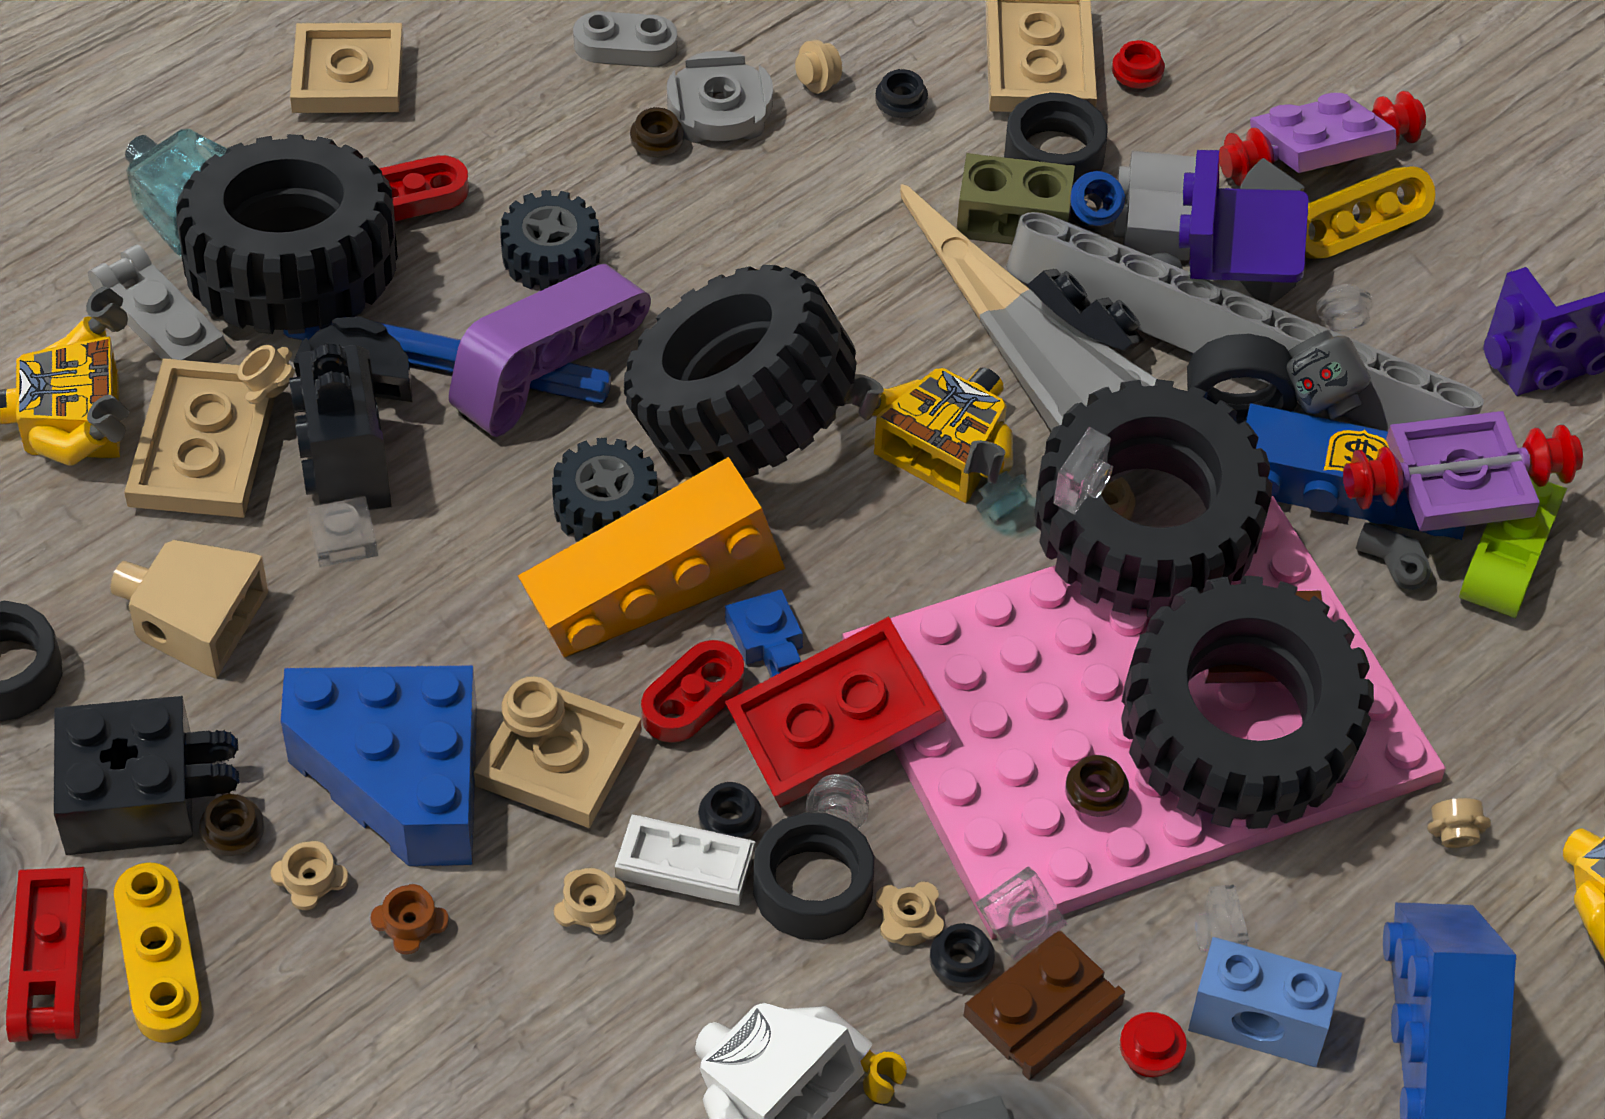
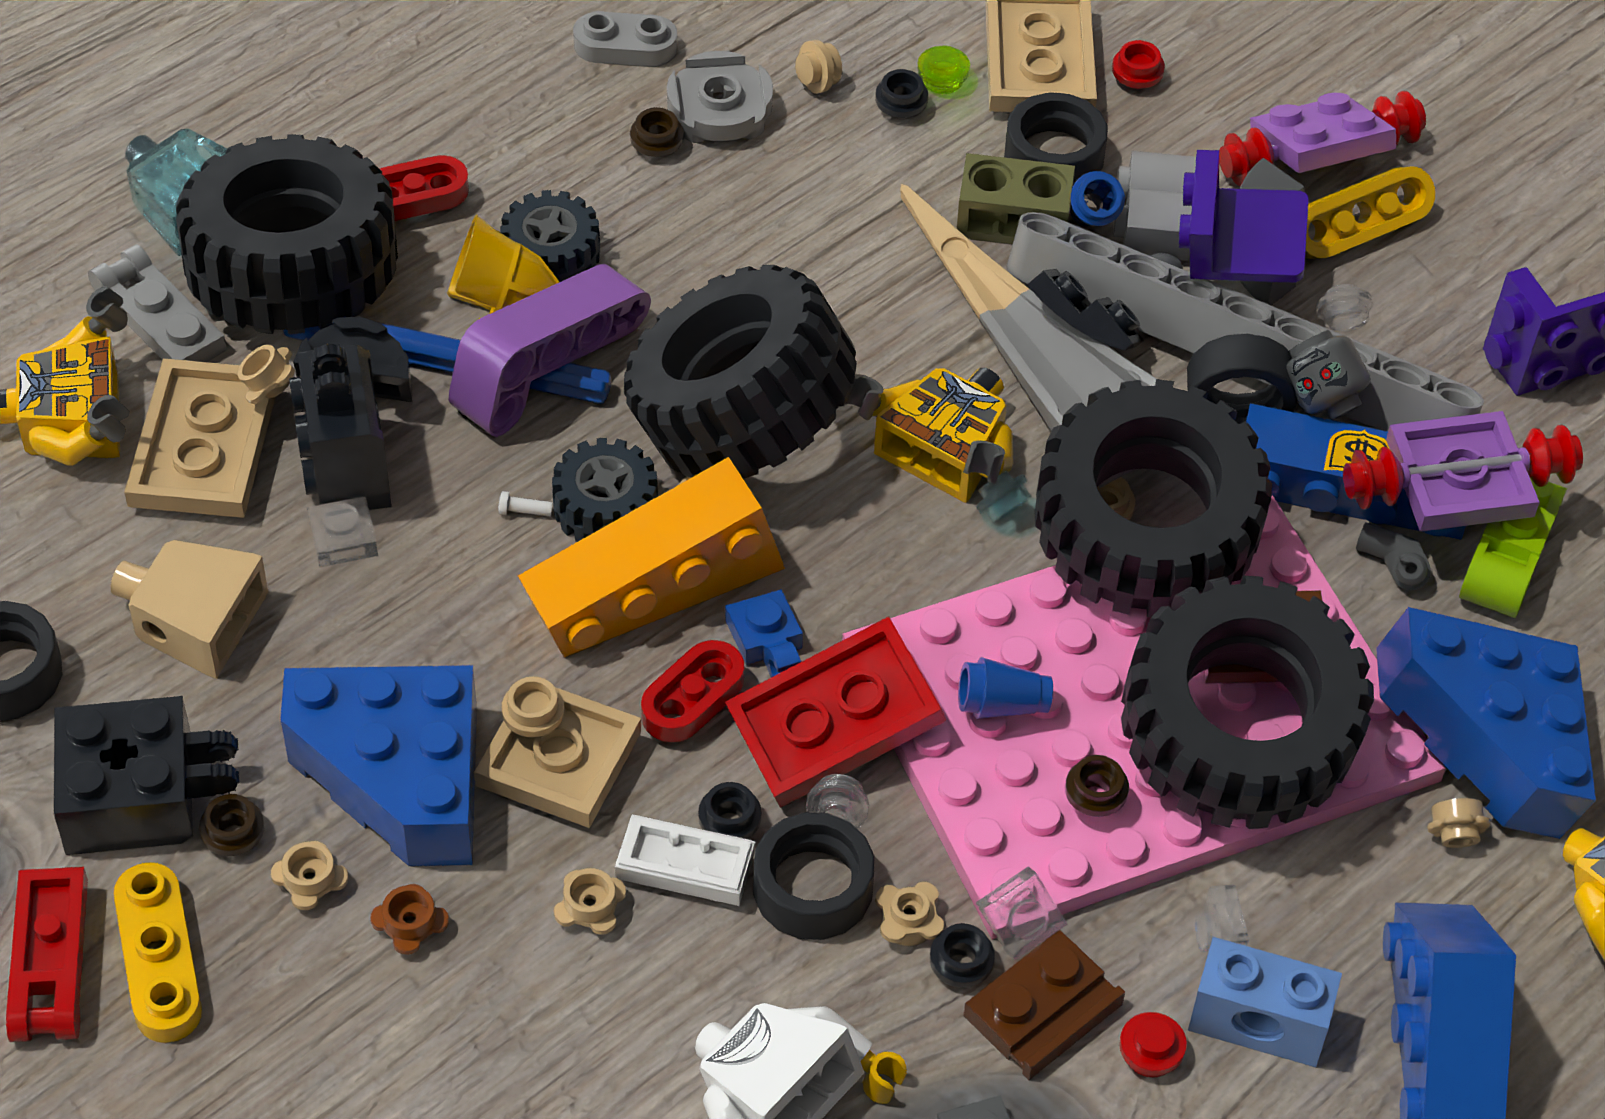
tan plate [290,23,404,113] -> none
clear plate [1053,427,1113,515] -> none
none -> yellow helmet [447,214,559,320]
none -> white piece [498,491,553,517]
none -> clear neon green plate [917,45,970,94]
none -> blue cone [958,657,1053,719]
none -> blue brick [1376,607,1596,839]

